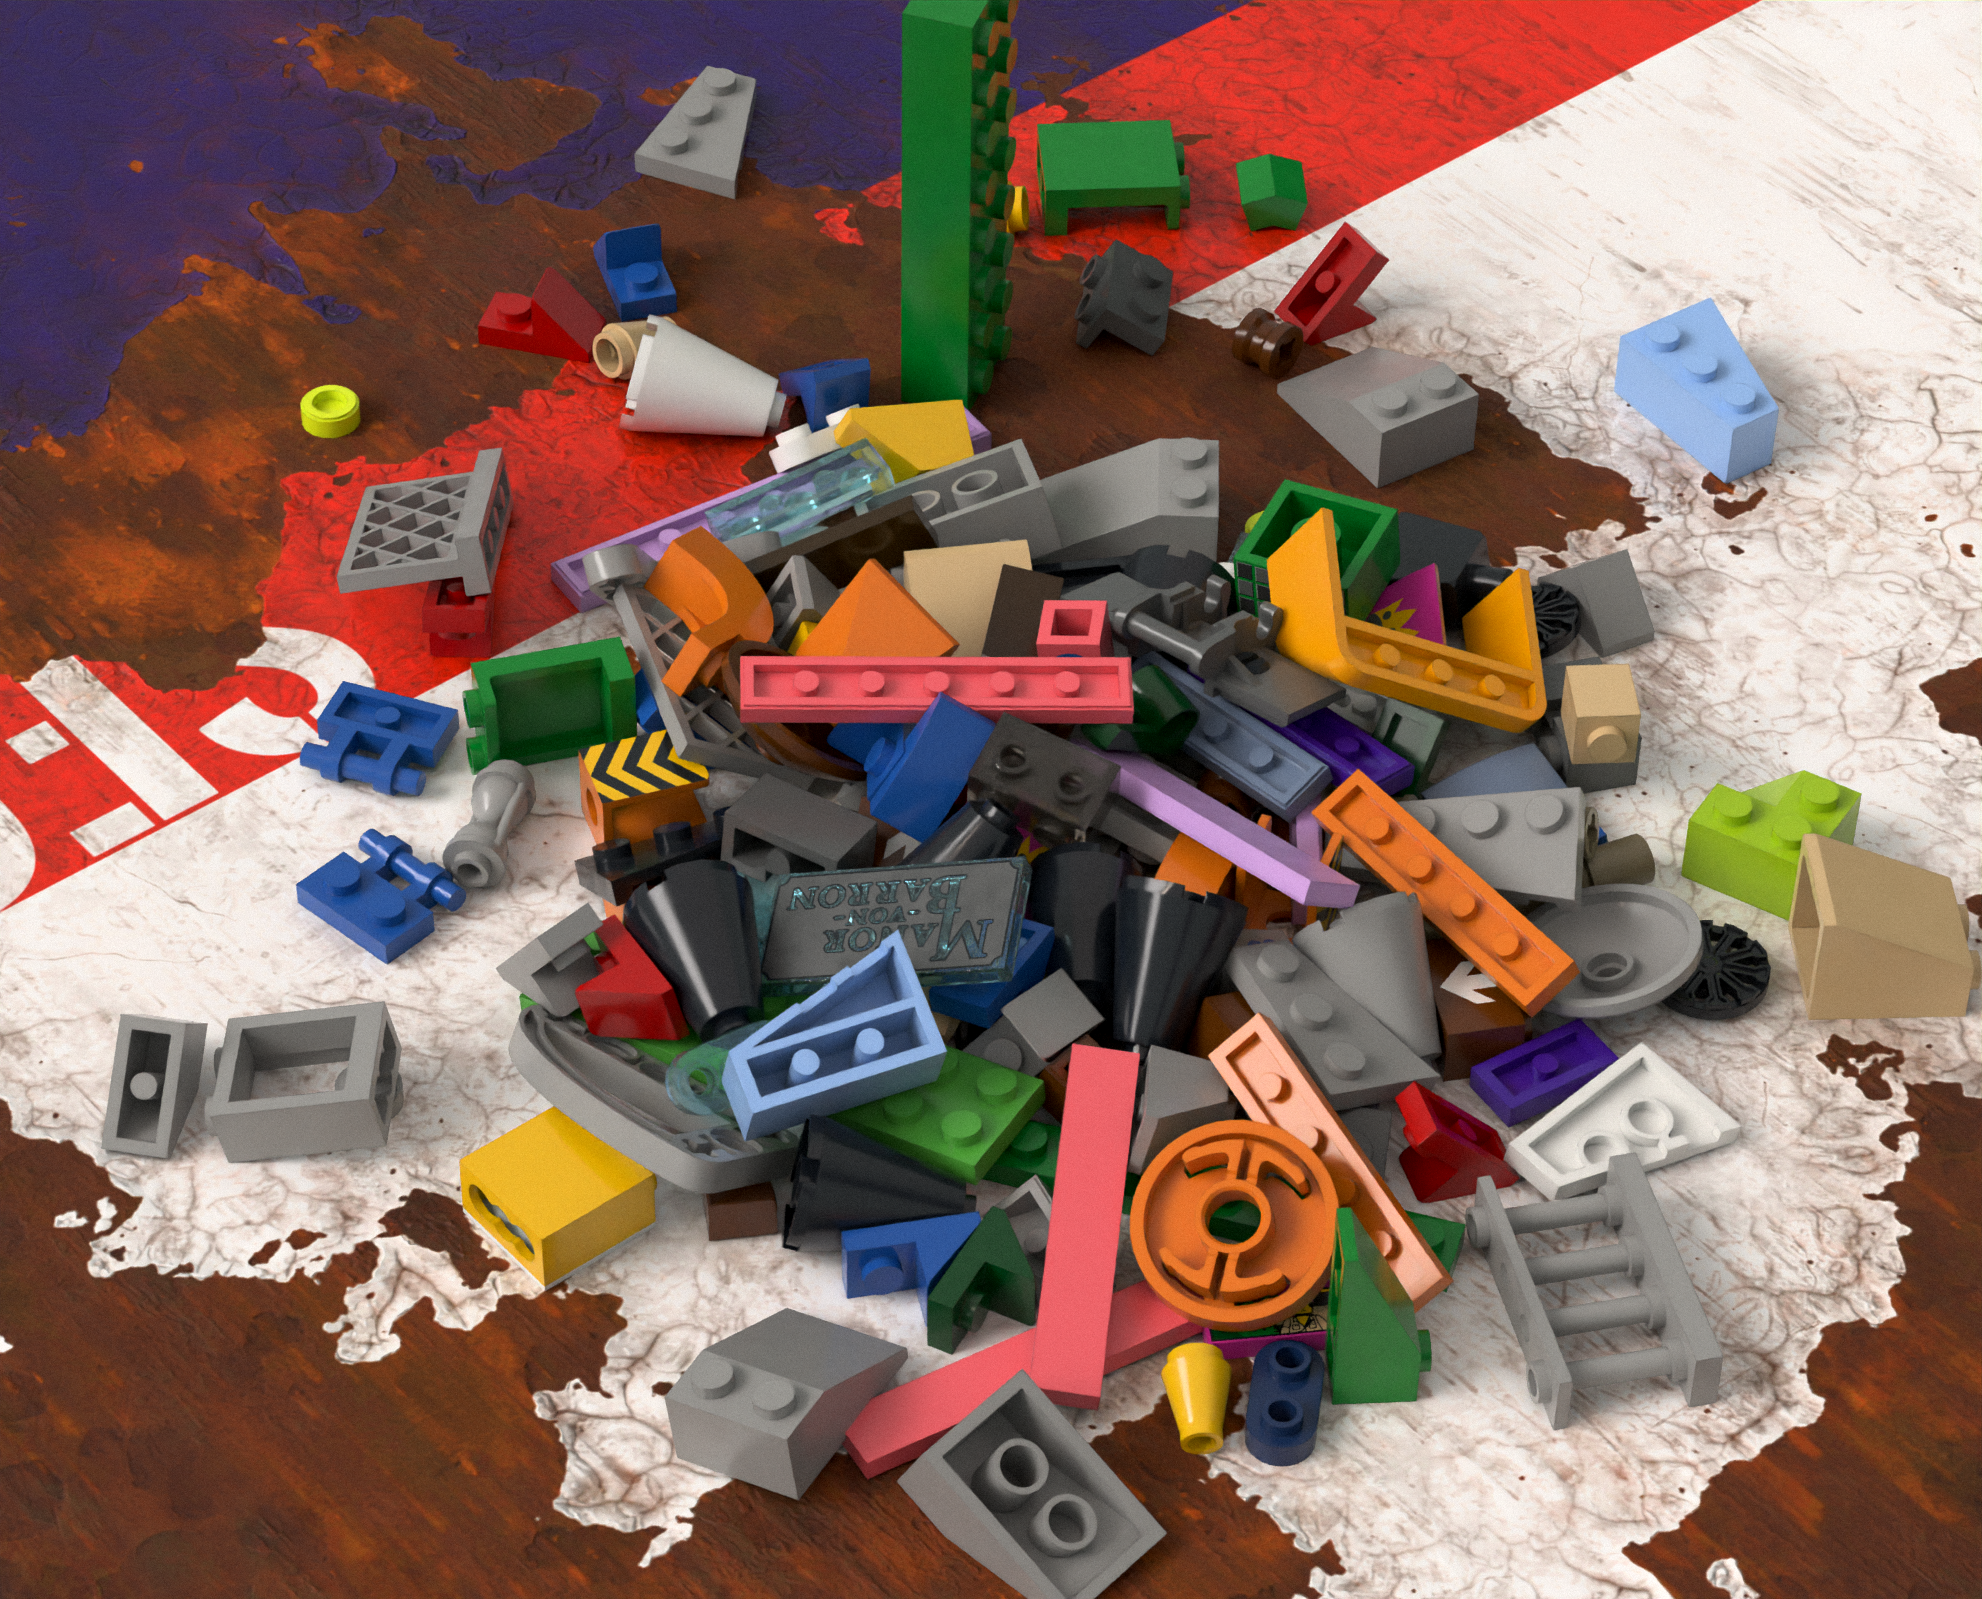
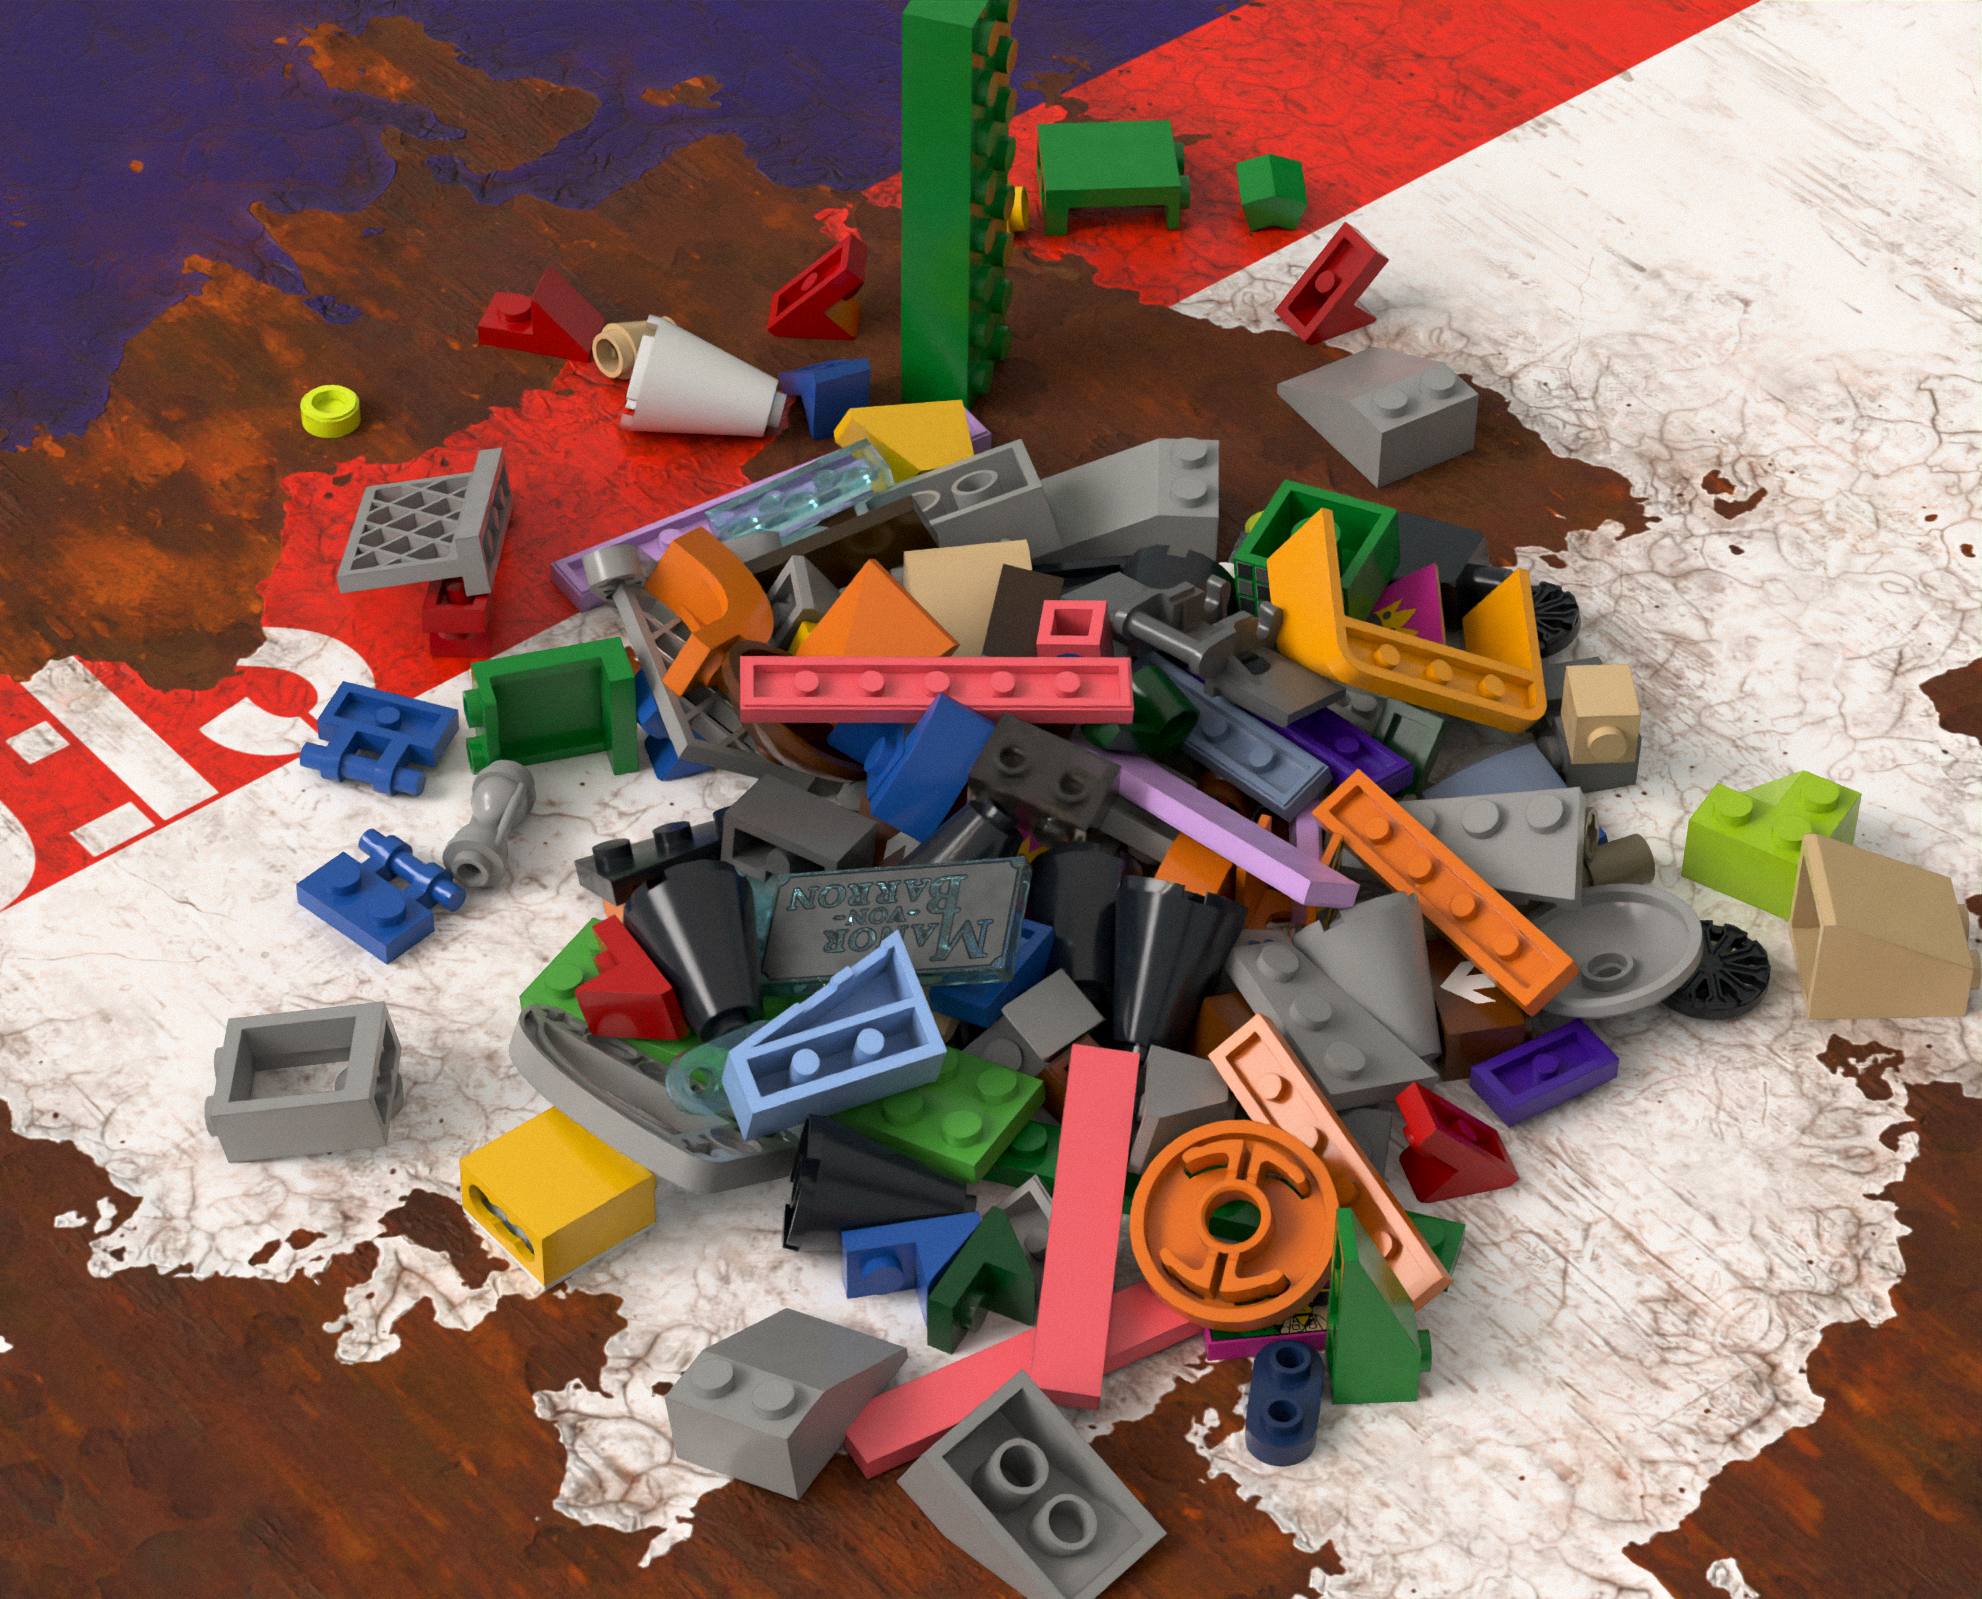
light grey slope [101,1014,208,1159] -> none
light grey slope [495,903,604,1017] -> none
piece [578,730,709,844] -> none
blue slope [593,224,677,322] -> none
light grey wing [635,66,757,199] -> none
reddish brown slope [701,1181,778,1241] -> none
white plate [769,404,860,474] -> none
dark grey bracket [1074,239,1173,356] -> none
yellow cone [1161,1343,1232,1455] -> none
reddish brown wheel [1232,307,1304,379] -> none
light grey fence [1465,1152,1724,1430] -> none
white wing [1503,1042,1742,1201] -> none
light grey slope [1537,549,1655,658] -> none
light blue wedge [1614,297,1779,484] -> none
none -> red slope [767,233,868,340]

